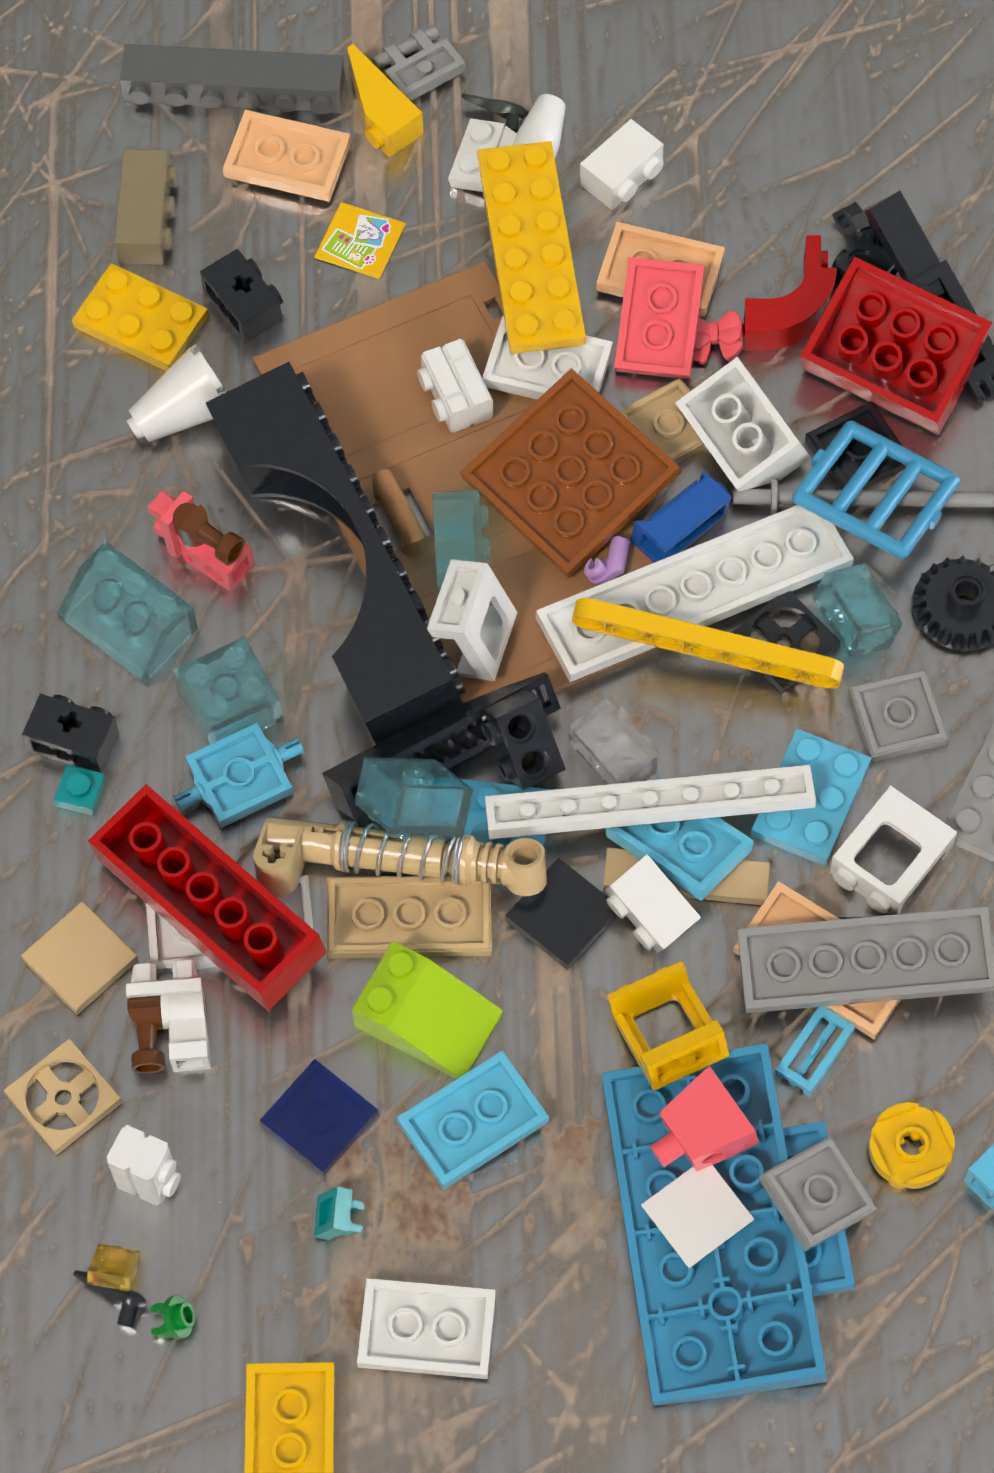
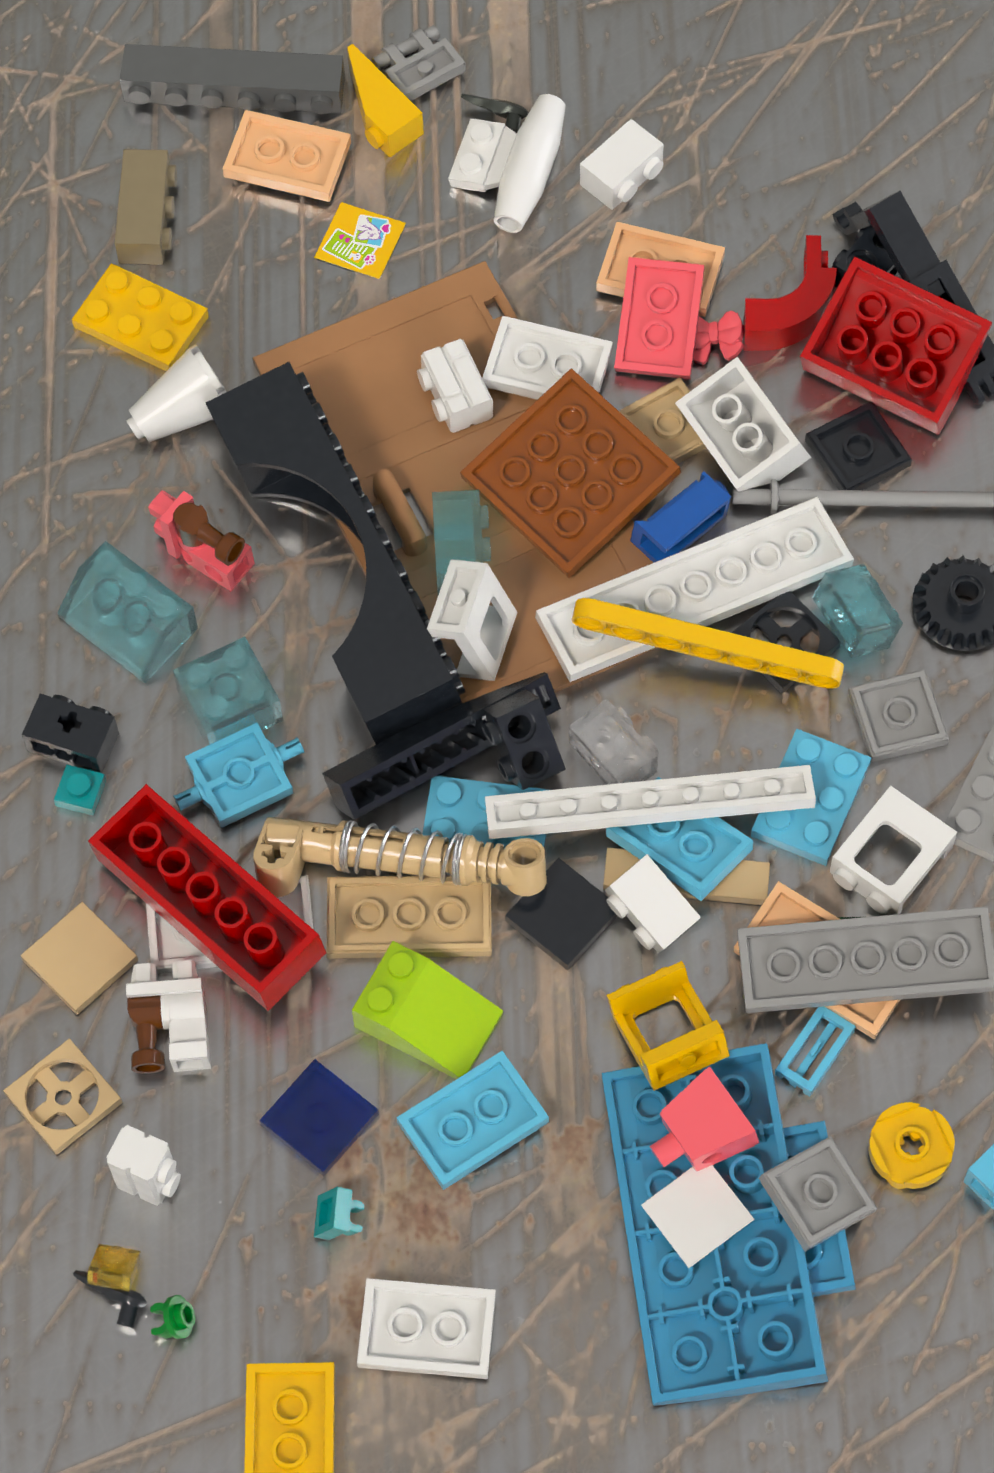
black brick [200,248,283,343] -> none
clear light blue brick [355,757,474,840] -> none
yellow plate [477,141,586,354] -> none
lavender arm [584,536,630,585] -> none
dark azure bar [792,421,960,559] -> none

